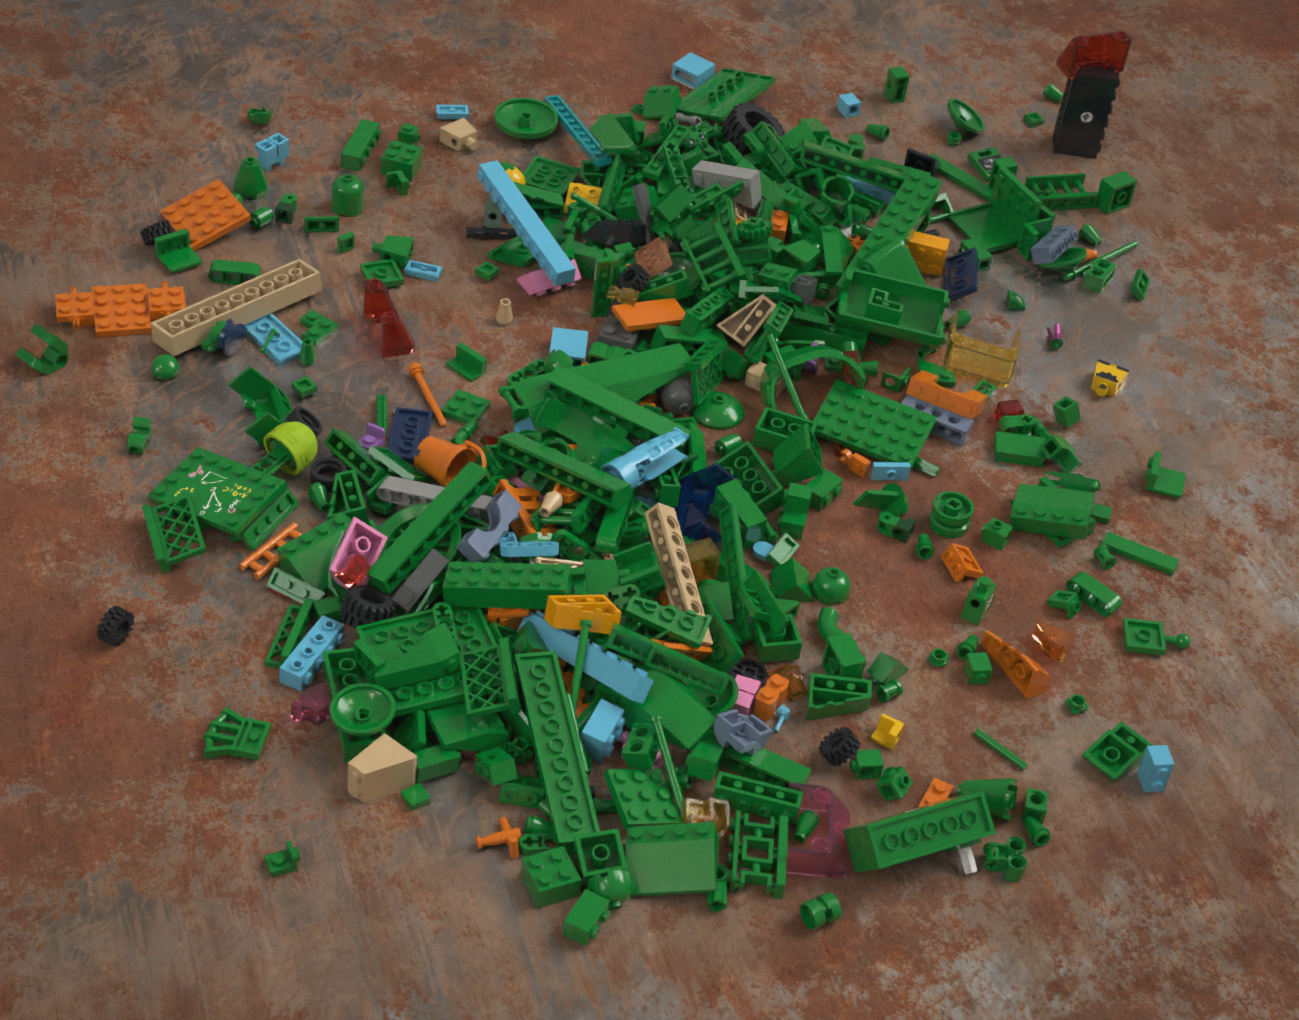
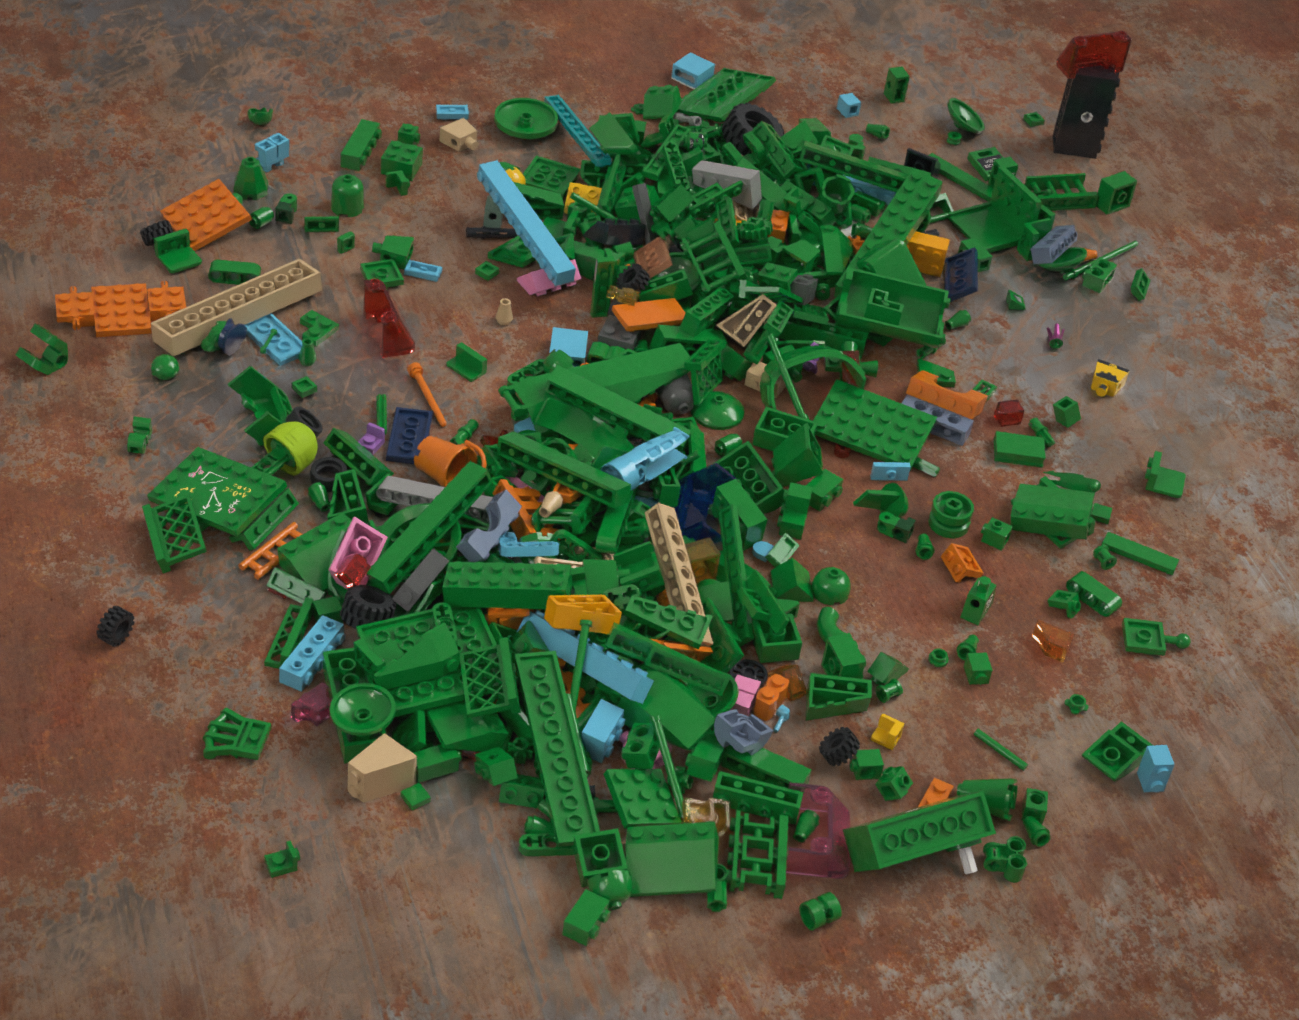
green plate [368,446,431,484] -> none
green plate [441,389,491,424] -> none
orange piece [475,817,521,859] -> none
green brick [520,846,581,909] -> none
green plate [762,522,778,544] -> none
orange plate [839,449,871,479] -> none
green bracket [881,367,911,393] -> none
clear yellow windscreen [943,312,1021,387] -> none
orange wedge [981,630,1051,699] -> none
green piece [998,414,1035,436] -> none
green brick [1039,434,1083,473] -> none
green cone [1043,83,1063,103] -> none
green cone [1079,223,1103,247] -> none

